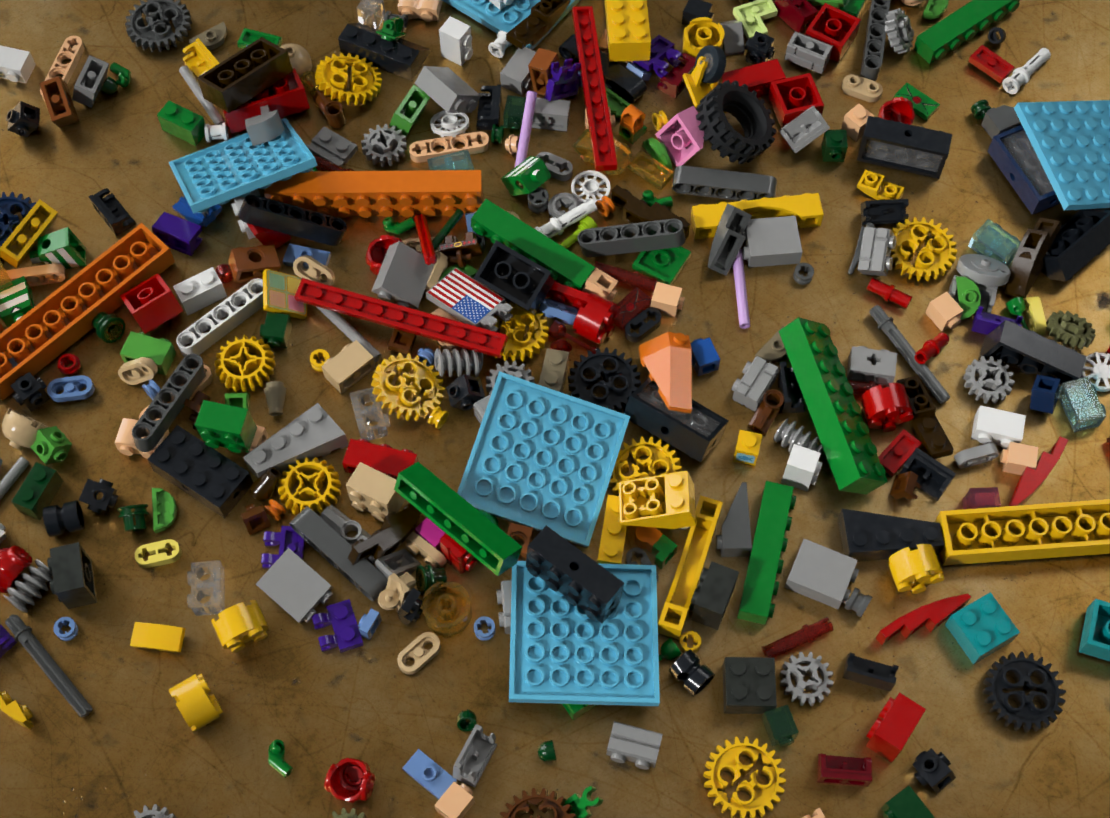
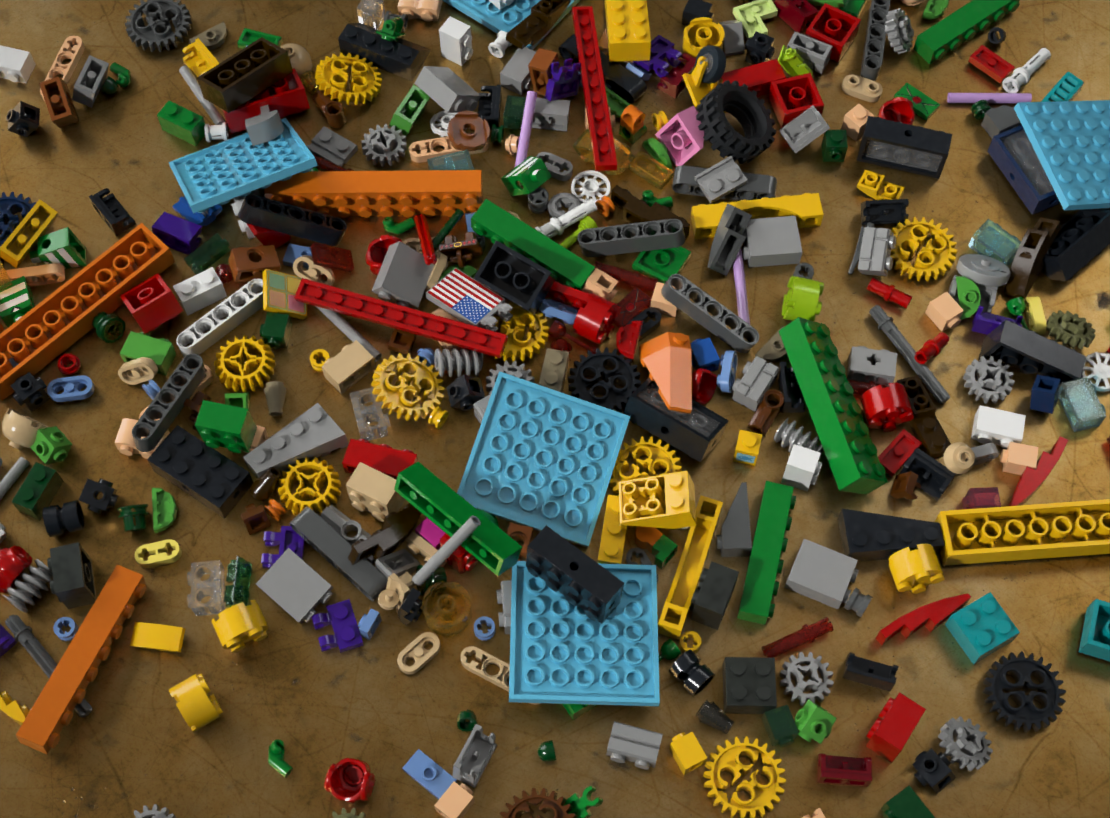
none -> orange brick [16,565,147,754]
none -> clear green hinge [184,233,230,275]
none -> clear green hinge [223,556,252,608]
none -> clear red plate [310,242,354,272]
none -> light grey piece [412,515,481,586]
none -> dark orange plate [447,111,490,151]
none -> tan beam [460,646,540,705]
none -> red plate [616,321,643,360]
none -> dark grey beam [661,274,759,354]
none -> yellow brick [669,731,707,775]
none -> red hair [692,368,717,404]
none -> light grey plate [695,156,748,204]
none -> clear smoke cone [696,700,734,734]
none -> medium blue plate [717,350,738,393]
none -> lime hinge [778,45,813,78]
none -> lime brick [782,276,824,321]
none -> bright green brick [793,699,837,744]
none -> light grey gear [938,716,993,771]
none -> tan cone [943,442,975,474]
none -> lavender piece [947,93,1032,104]
none -> teal slope [1041,72,1084,102]

